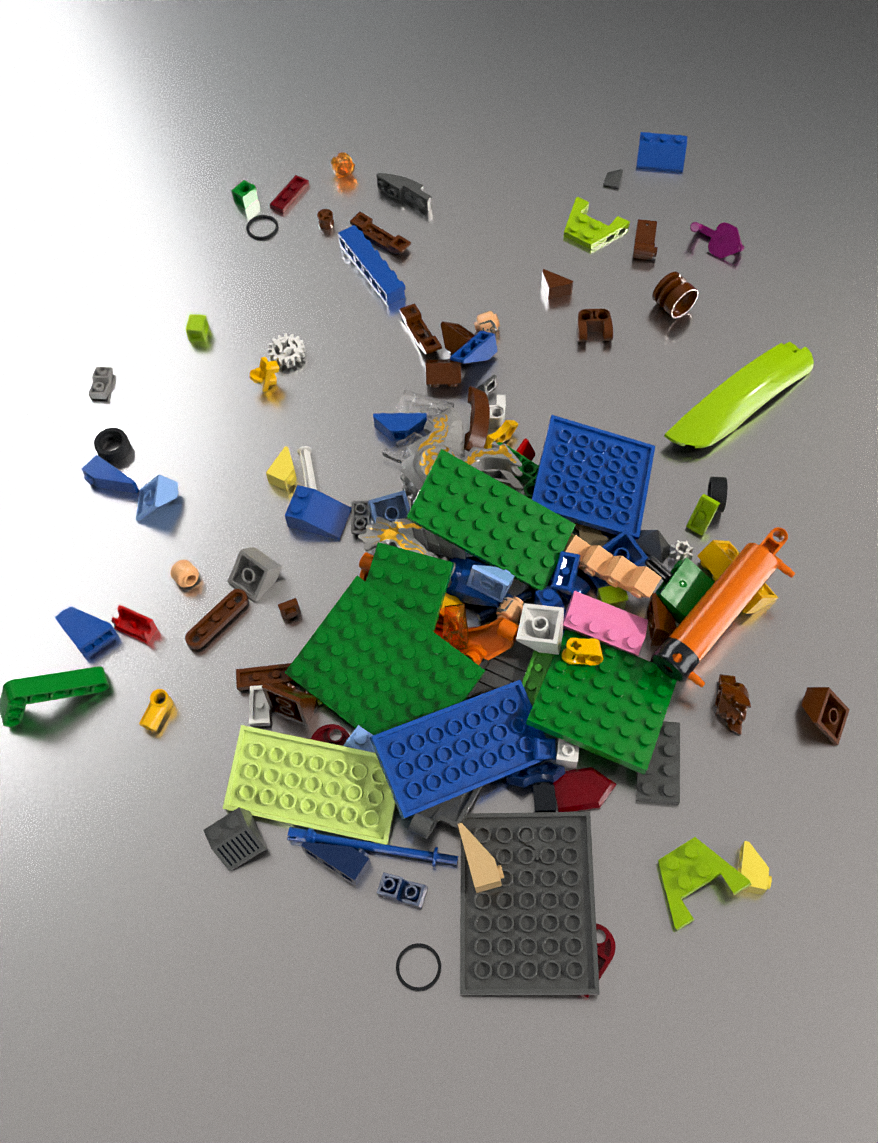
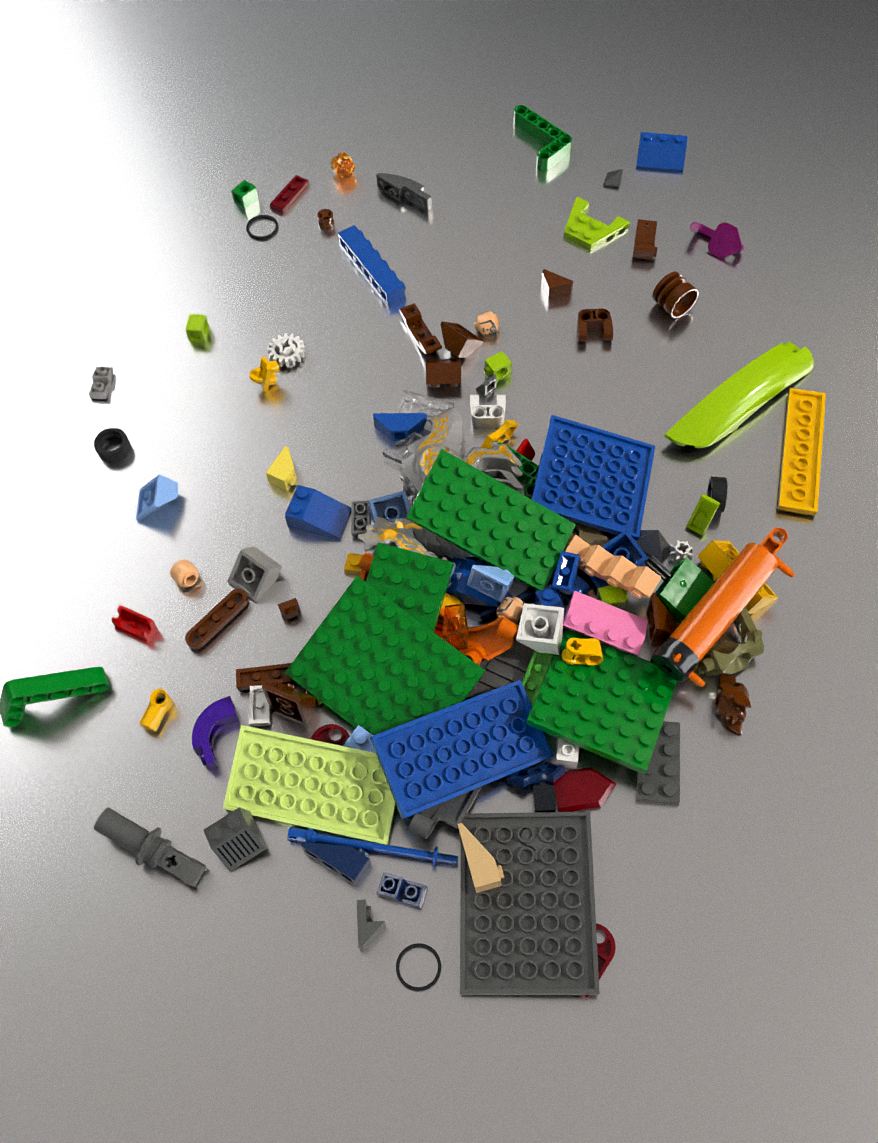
blue slope [54,606,118,658] -> none
blue slope [81,454,139,494] -> none
white axle [297,446,317,490] -> none
reddish brown slope [350,212,411,254] -> none
blue slope [450,331,498,364] -> none
reddish brown slope [464,386,490,451] -> none
blue tile [533,738,556,761] -> none
lime wing [658,837,751,930] -> none
light yellow slope [738,841,772,895] -> none
reddish brown slope [801,687,850,745] -> none
none -> dark grey piece [94,807,206,887]
none -> dark purple arch [192,696,239,771]
none -> yellow plate [344,553,363,575]
none -> dark grey slope [357,899,386,950]
none -> lime brick [484,351,512,381]
none -> green beam [514,105,572,172]
none -> olive hips [694,607,764,677]
none -> yellow plate [778,388,826,516]

